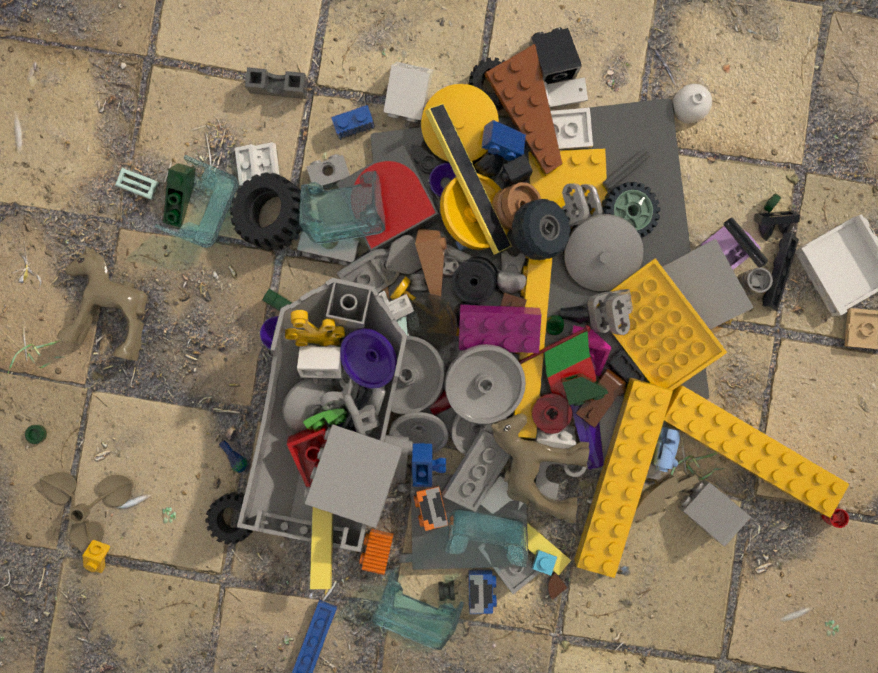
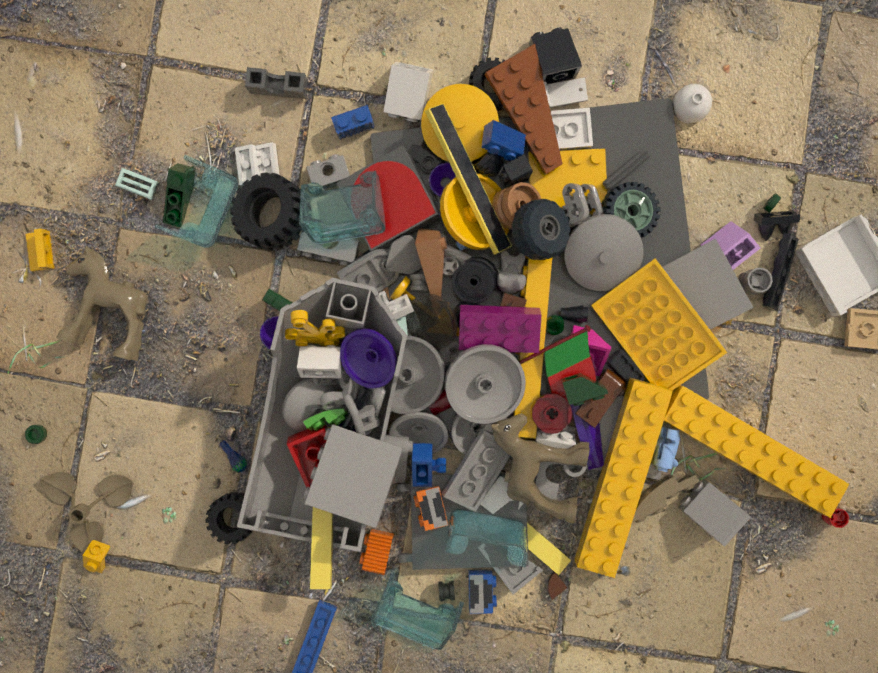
medium azure plate [532,550,557,576] -> none
light grey piece [588,289,633,335] -> none
black axle [723,217,768,268] -> none
none -> yellow panel [26,229,54,272]

